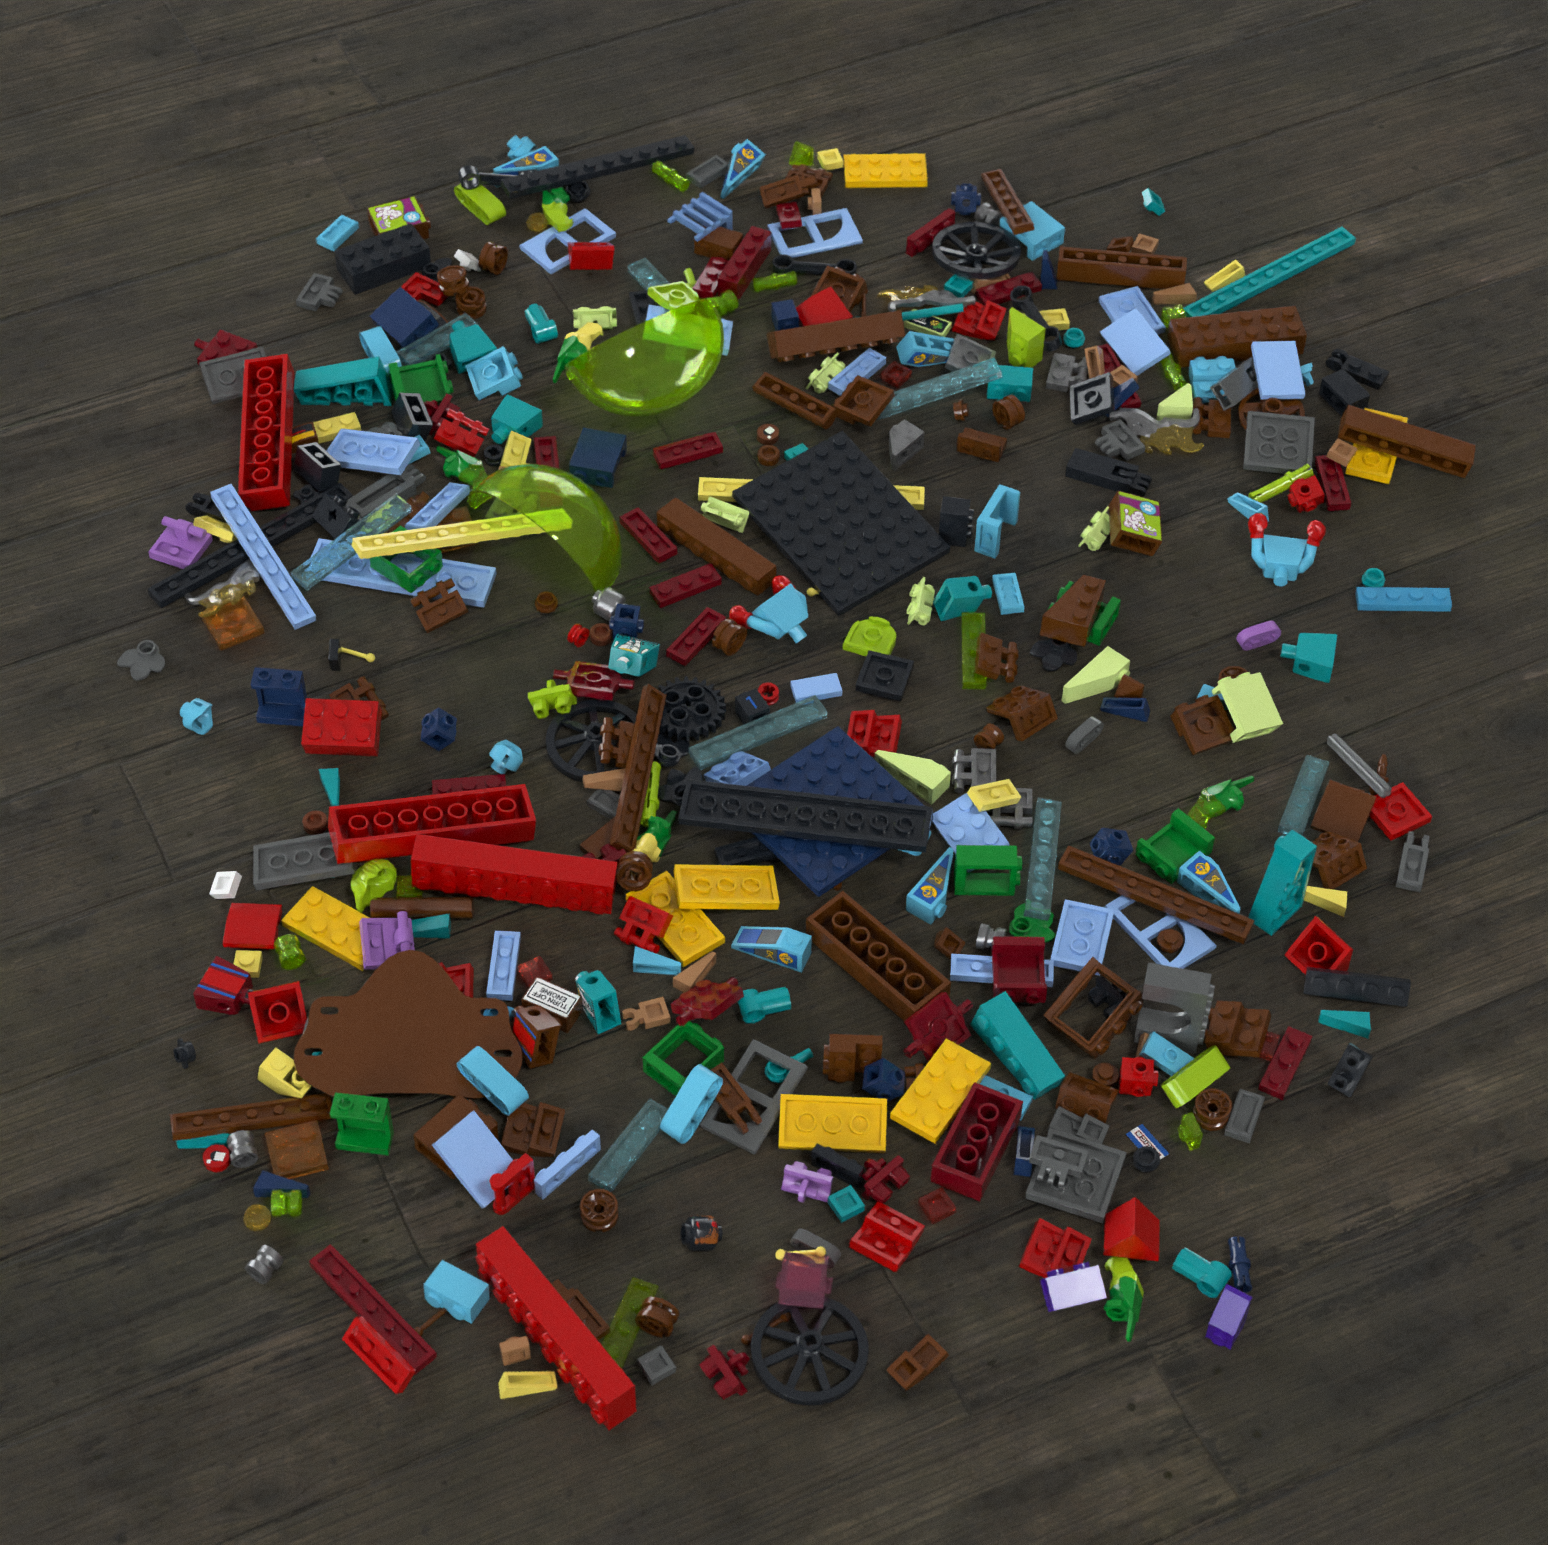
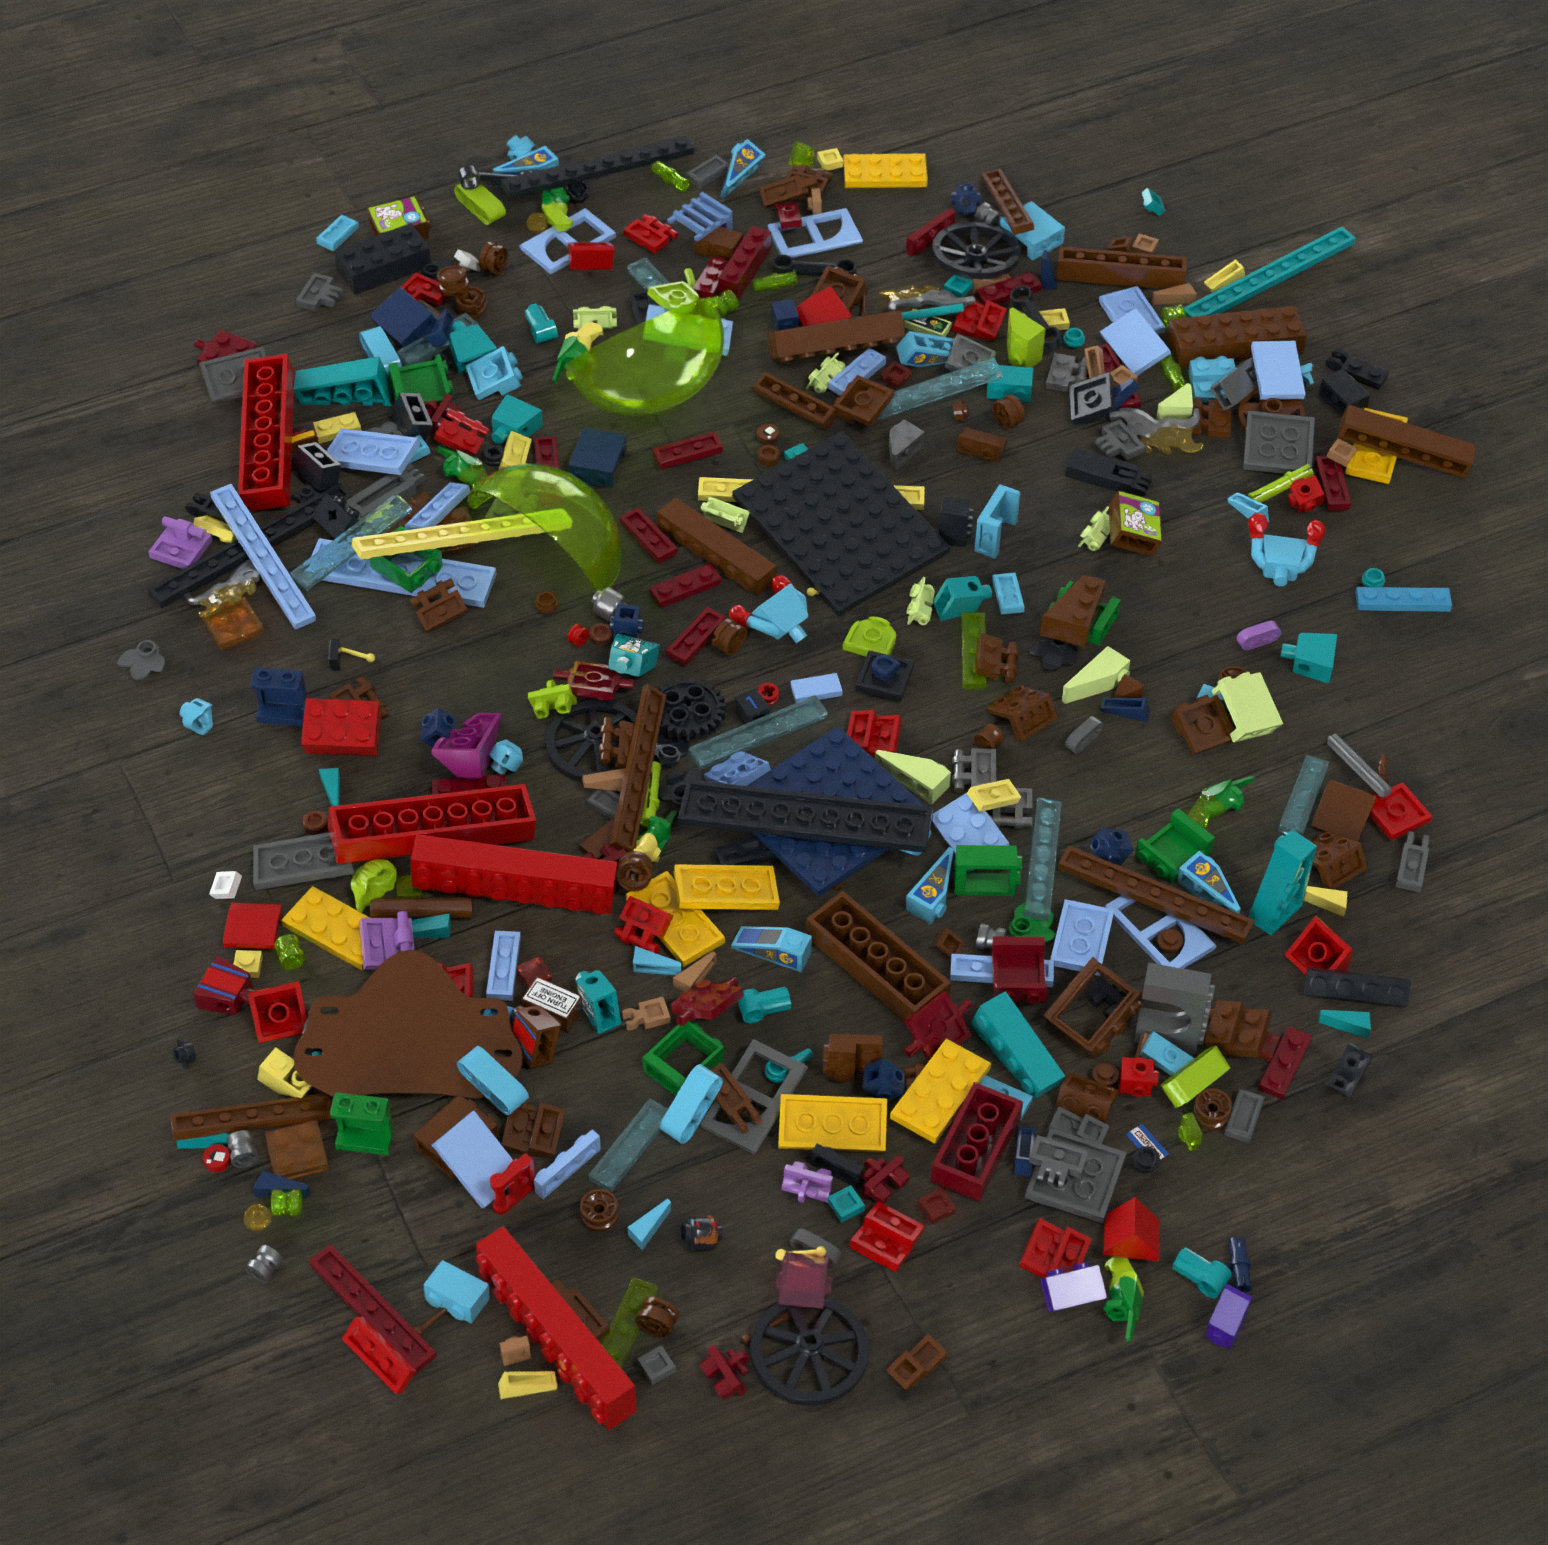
none -> dark blue piece [426,309,454,348]
none -> magenta wedge [431,713,502,780]
none -> red plate [624,214,678,254]
none -> medium azure piece [628,1199,671,1250]
none -> dark blue tile [872,655,901,682]

